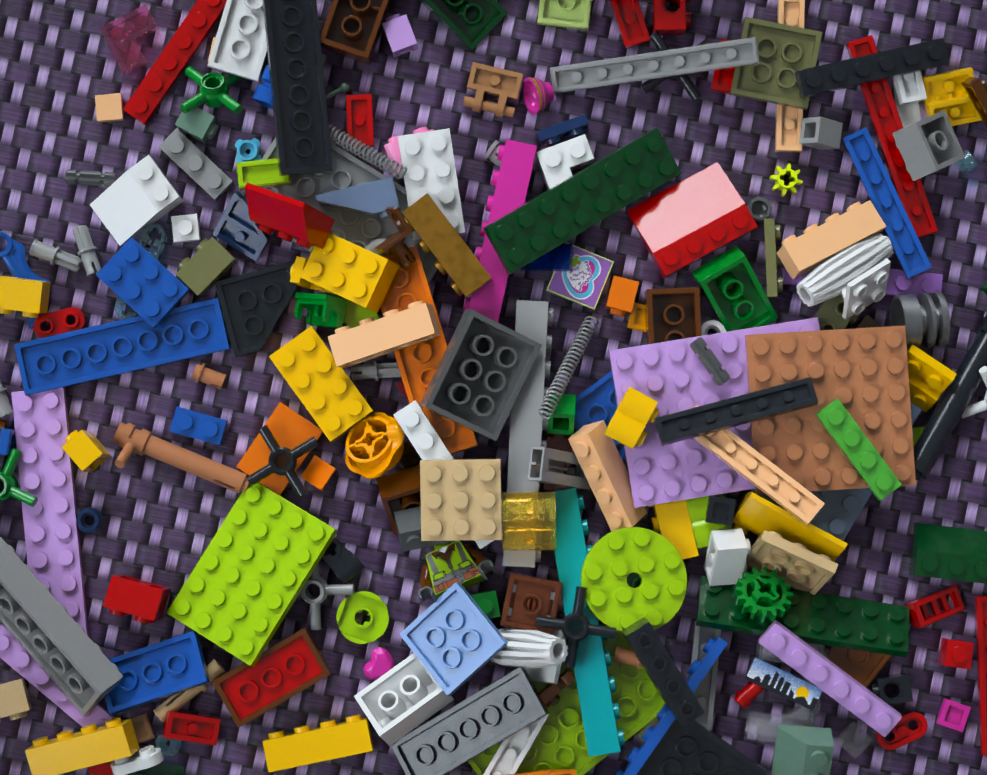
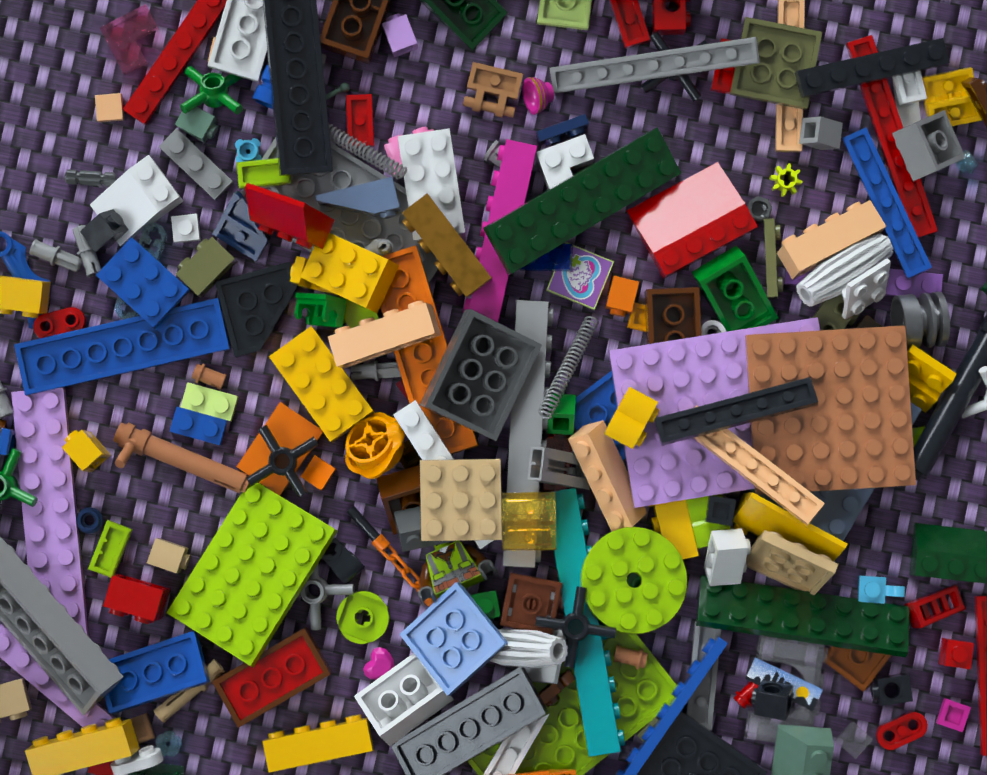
red plate [163,710,221,746] -> none
reddish brown bracket [374,206,416,268] -> none
black brick [621,617,705,727] -> none
dark grey axle [690,337,730,386] -> none
green gear [734,567,793,623] -> none
lavender plate [758,620,902,737] -> none
bright green plate [815,398,902,501] -> none
none -> black brick [80,209,129,252]
none -> lime plate [88,520,133,578]
none -> tan brick [147,538,190,573]
none -> yellowish green plate [181,382,239,422]
none -> orange piece [346,506,437,607]
none -> black brick [751,679,794,721]
none -> medium azure plate [857,576,905,604]

